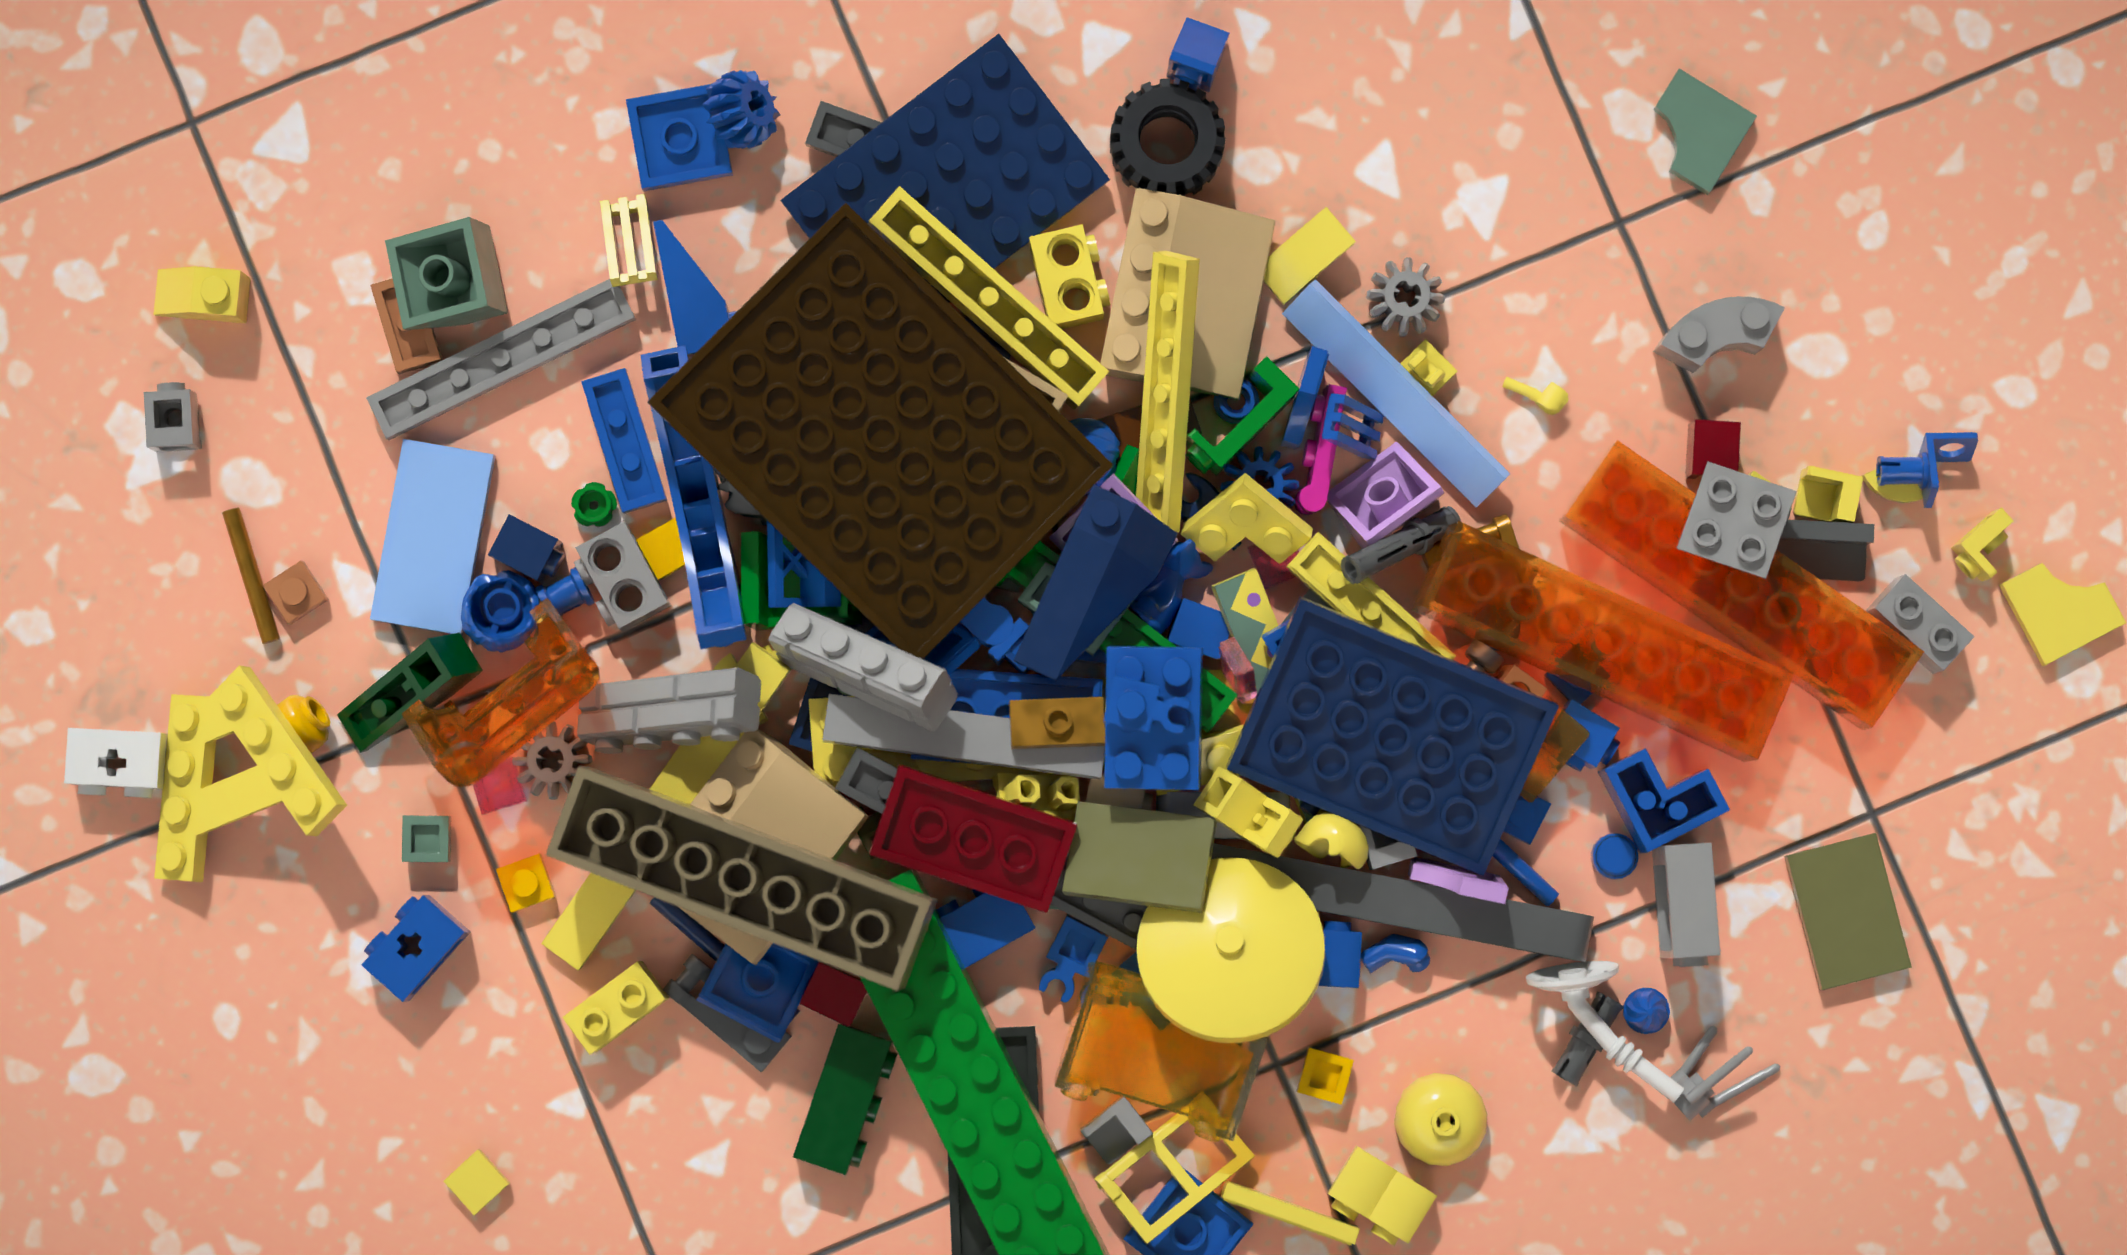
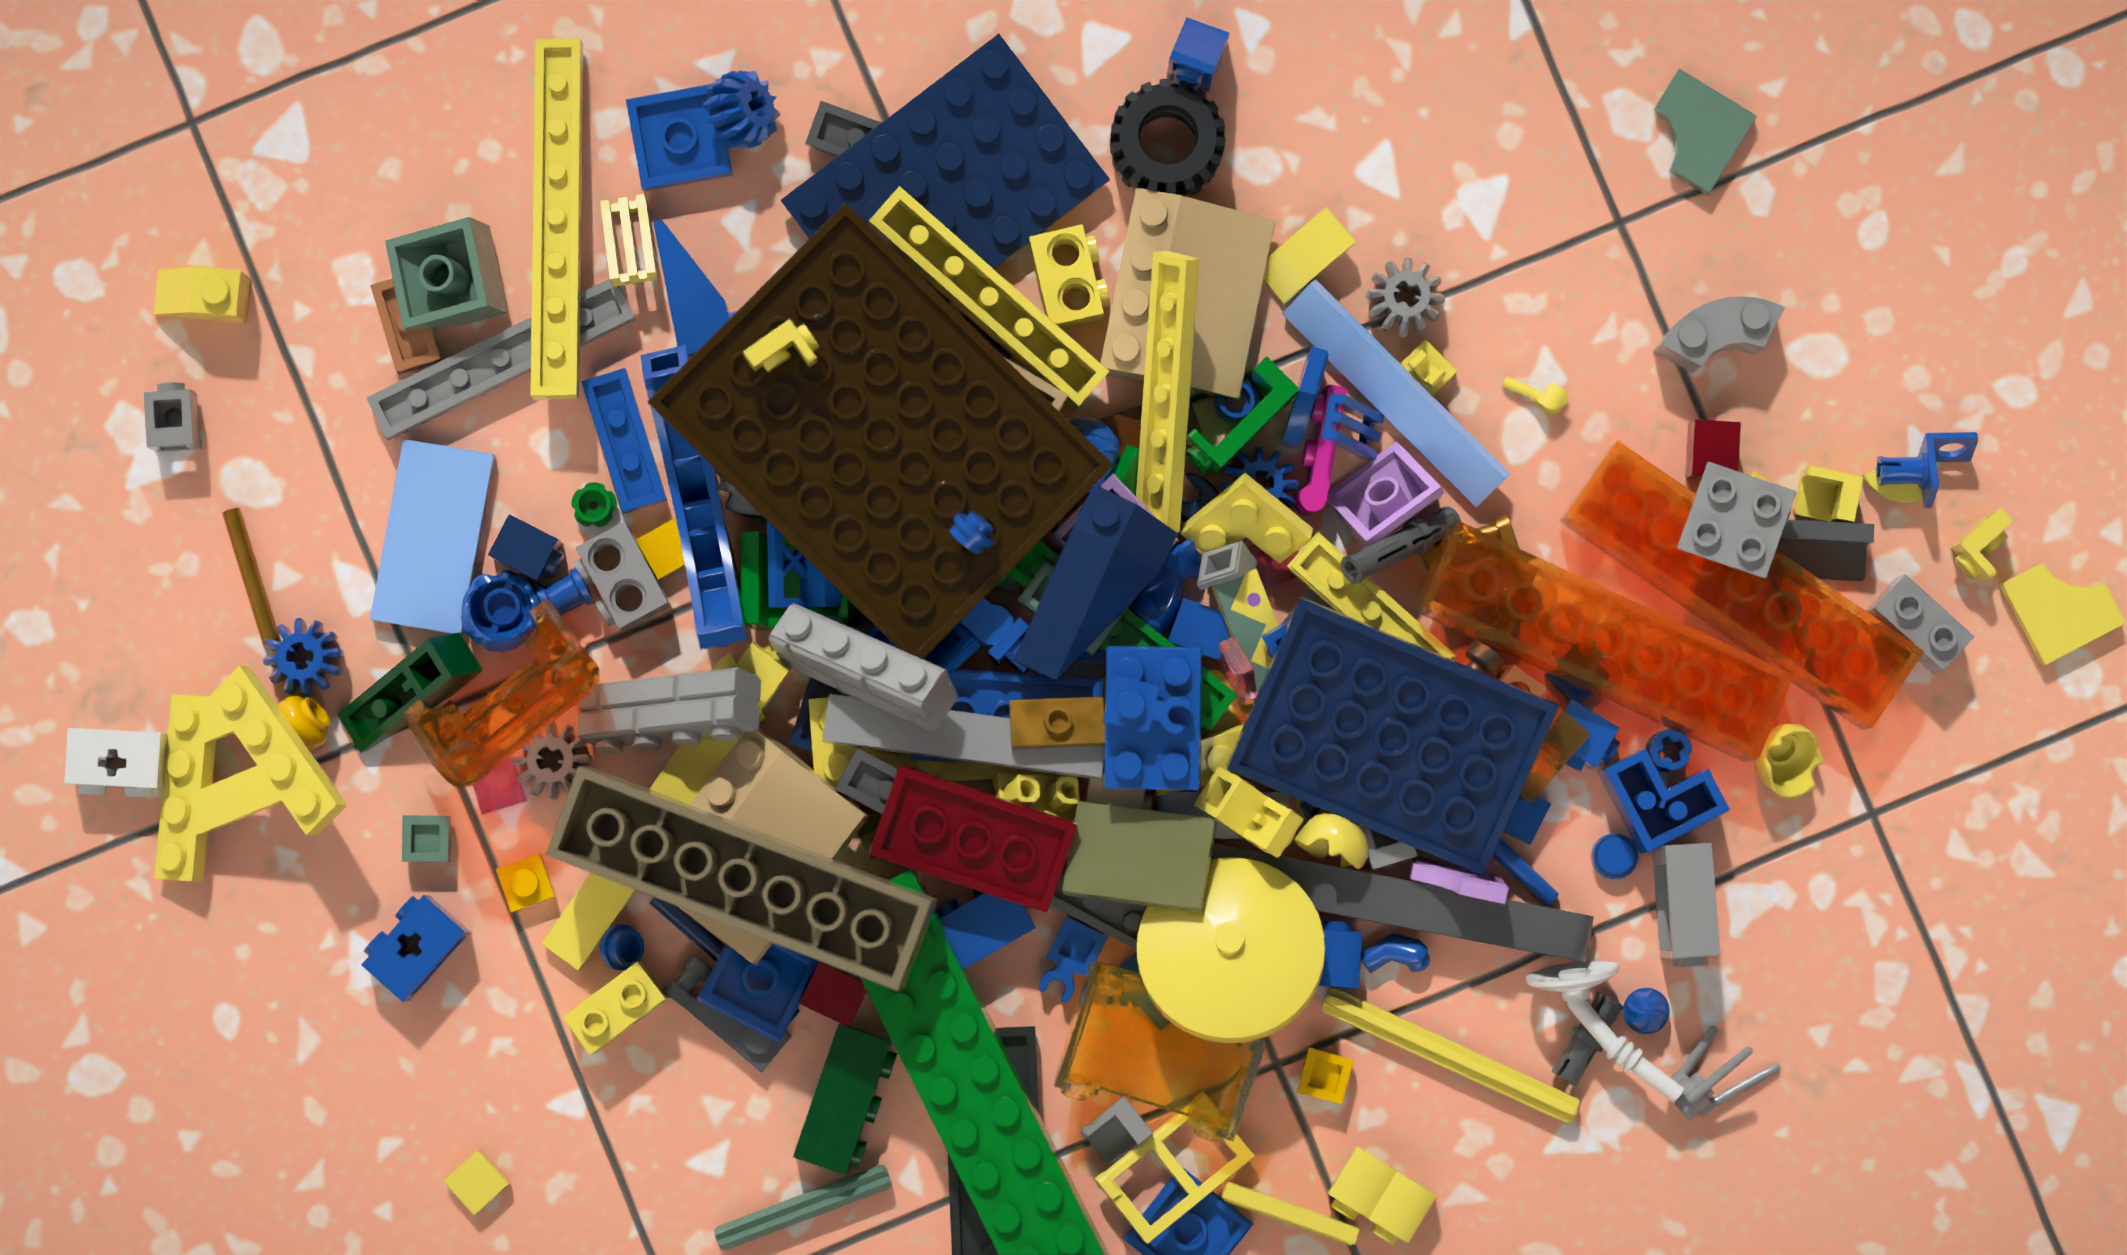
nougat plate [262,560,329,625] -> none
light yellow cylinder [1394,1073,1488,1166] -> none
olive tile [1784,833,1912,990] -> none
none -> blue gear [263,618,344,697]
none -> light yellow plate [530,38,583,400]
none -> blue plate [600,924,644,971]
none -> sand green axle [714,1165,892,1251]
none -> light yellow bracket [743,319,819,372]
none -> blue plate [950,511,995,554]
none -> light grey slope [1197,541,1257,590]
none -> light yellow axle [1321,987,1580,1124]
none -> blue bush [1645,729,1692,772]
none -> light yellow hair [1754,724,1823,799]

